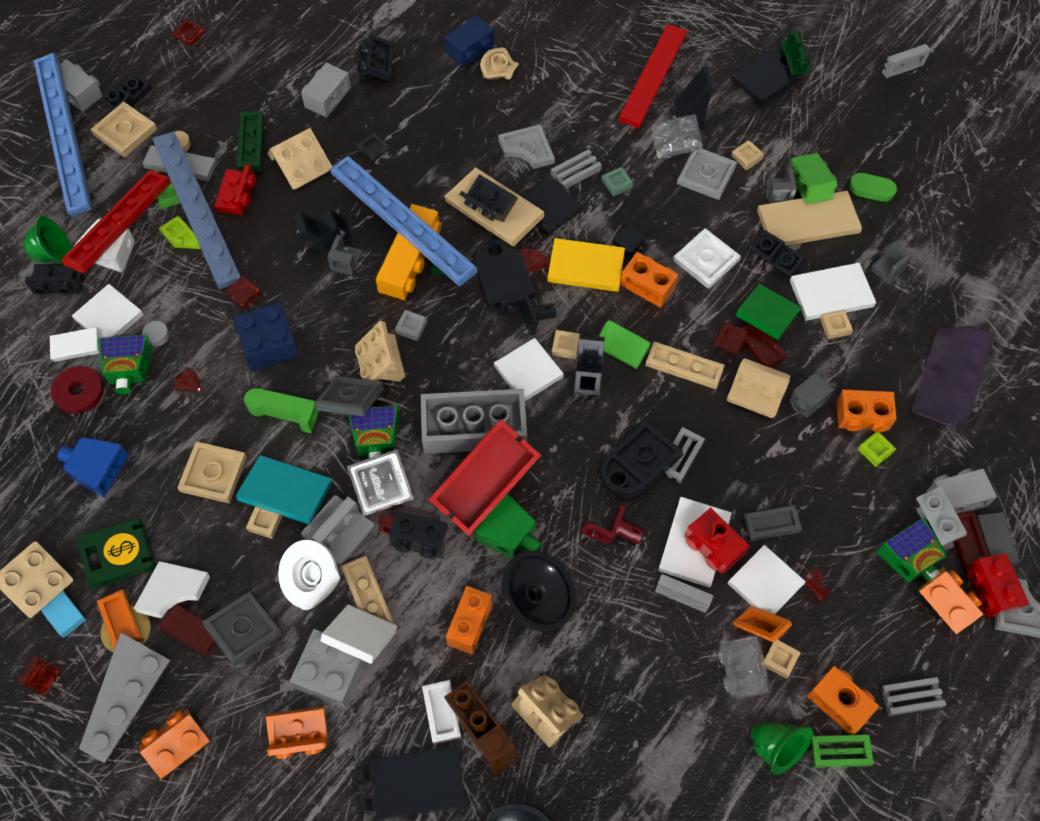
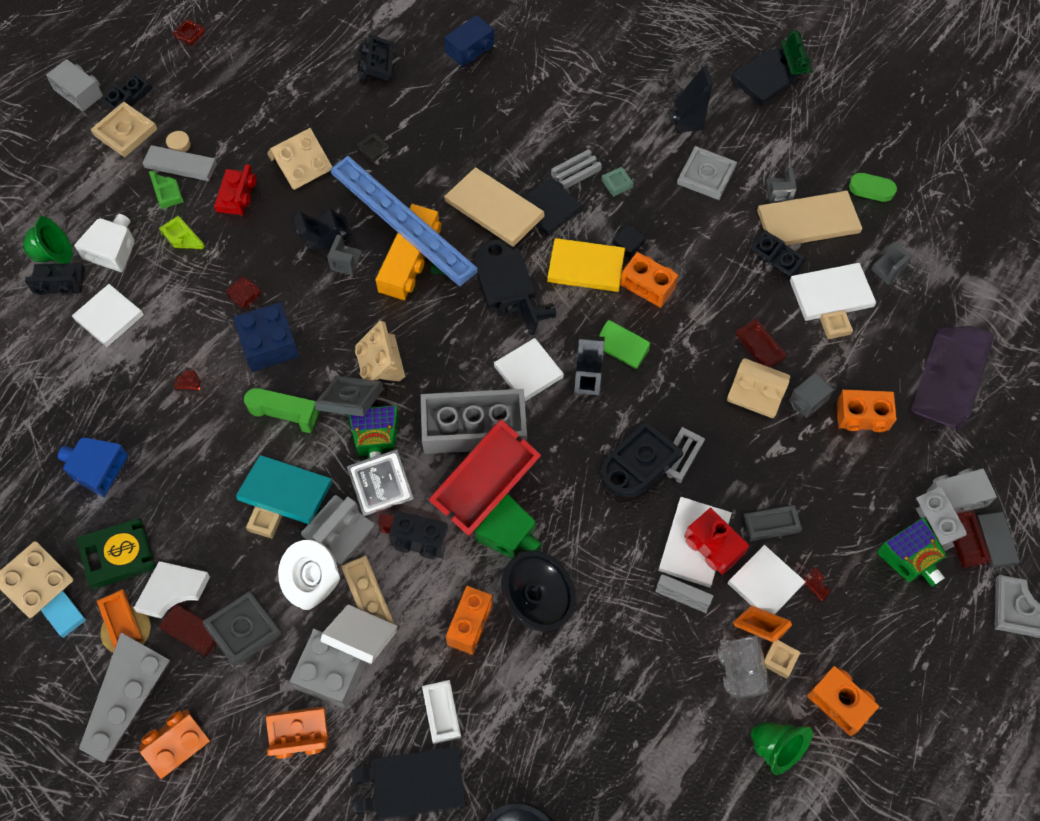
clear red tile [17,656,60,696] -> none
medium blue tile [34,53,93,217] -> none
white tile [50,327,101,362] -> none
dark red tile [51,366,104,415] -> none
red tile [62,170,171,273] -> none
torso [98,335,153,394] -> none
light grey tile [142,321,170,346] -> none
sand blue plate [152,131,242,289] -> none
tan plate [177,442,247,504] -> none
dark green plate [237,111,264,171] -> none
light grey brick [301,63,351,118] -> none
light grey tile [395,310,428,341] -> none
reddish brown slope [444,681,519,776] -> none
black bracket [459,174,518,222] -> none
tan animal [480,47,519,80] -> none
light grey tile [498,124,555,169] -> none
tan bracket [511,675,583,748] -> none
clear red tile [519,248,549,272] -> none
tan tile [552,330,580,360] -> none
dark red bracket [580,505,645,545] -> none
red tile [619,24,687,129] -> none
tan tile [645,342,725,389] -> none
clear bracket [651,114,703,159] -> none
white tile [673,228,741,289] -> none
clear red tile [714,322,749,356] -> none
tan tile [731,140,764,170] -> none
green tile [735,284,802,340] -> none
bright green brick [790,153,837,204] -> none
bright green tile [810,735,874,768] -> none
lime tile [858,431,896,467] -> none
light grey tile [880,677,946,716] -> none
light grey tile [882,44,930,78] -> none
orange bracket [918,566,984,634] -> none
red bracket [966,553,1030,618] -> none

